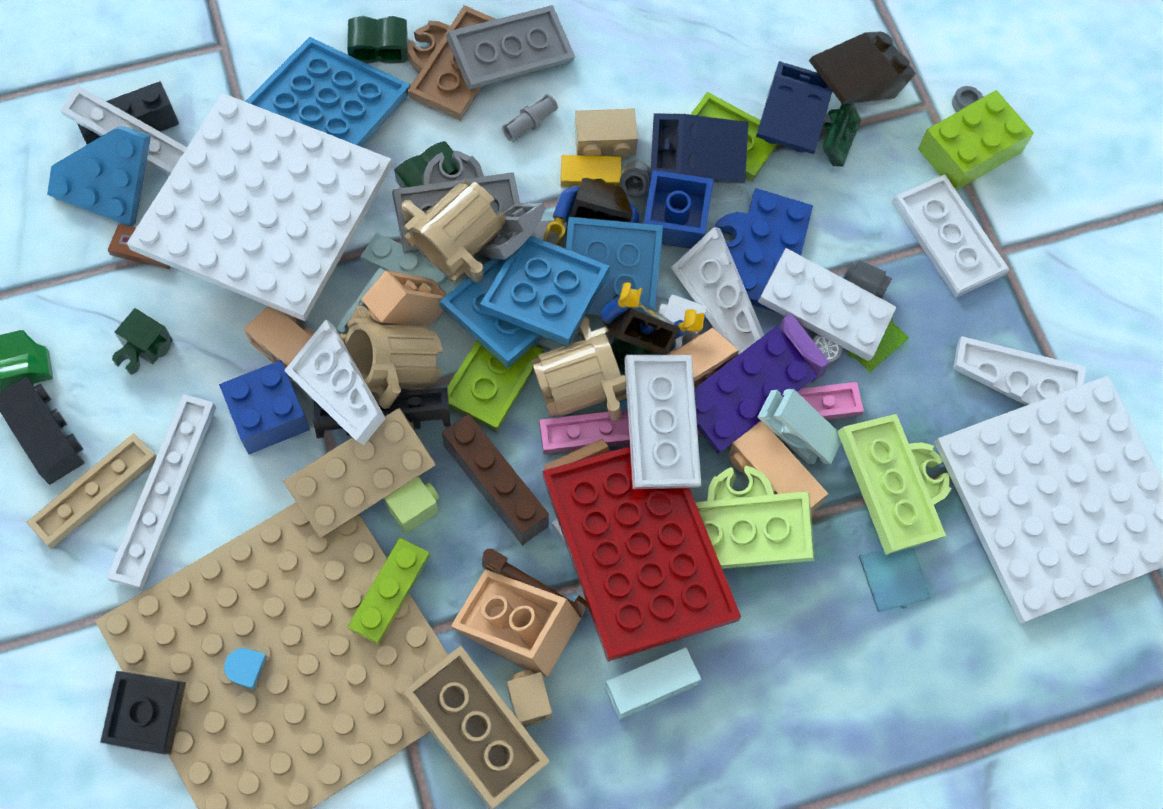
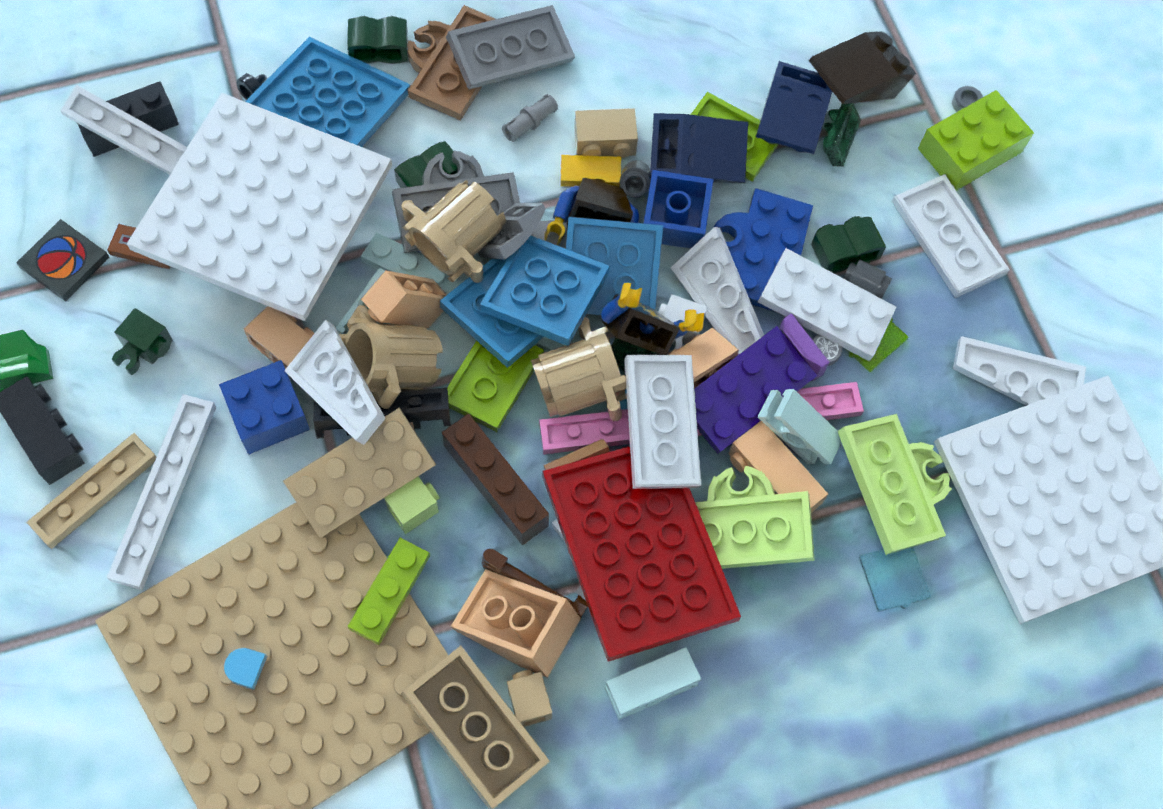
dark azure plate [47,126,151,226] -> none
black tile [100,671,186,755] -> none
none -> tile [16,219,109,302]
none -> black tile [236,73,267,100]
none -> dark green brick [811,216,886,274]

